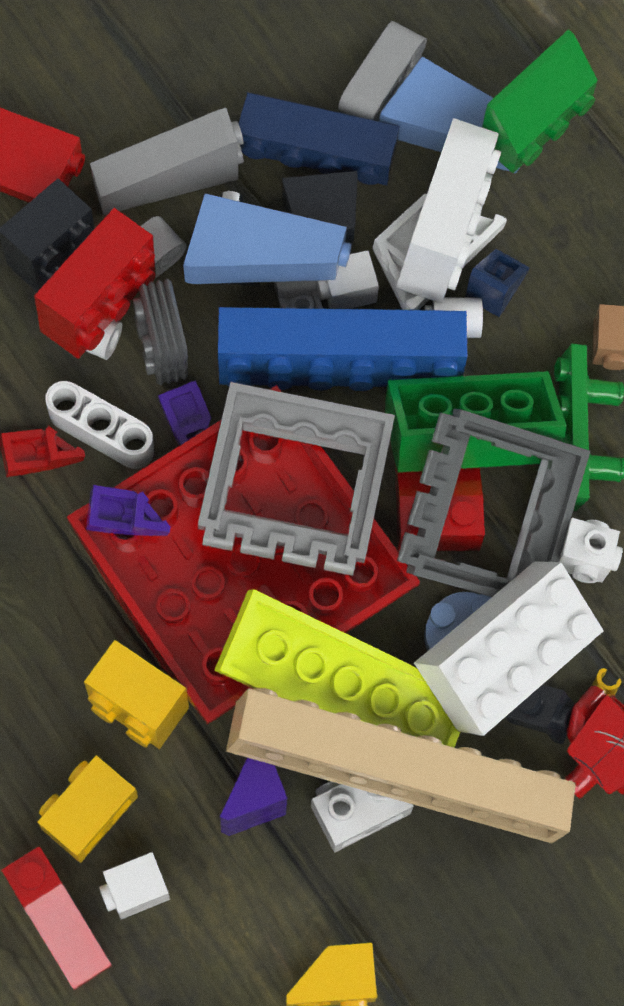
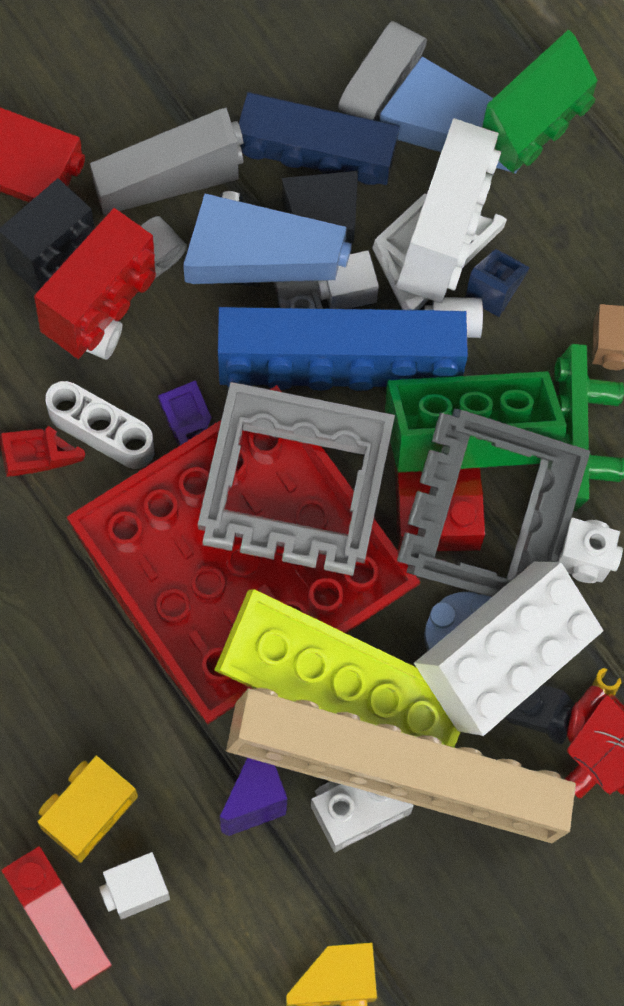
yellow brick [84,640,189,749] -> none
dark purple slope [86,485,170,536] -> none
dark grey brick [133,278,188,386] -> none

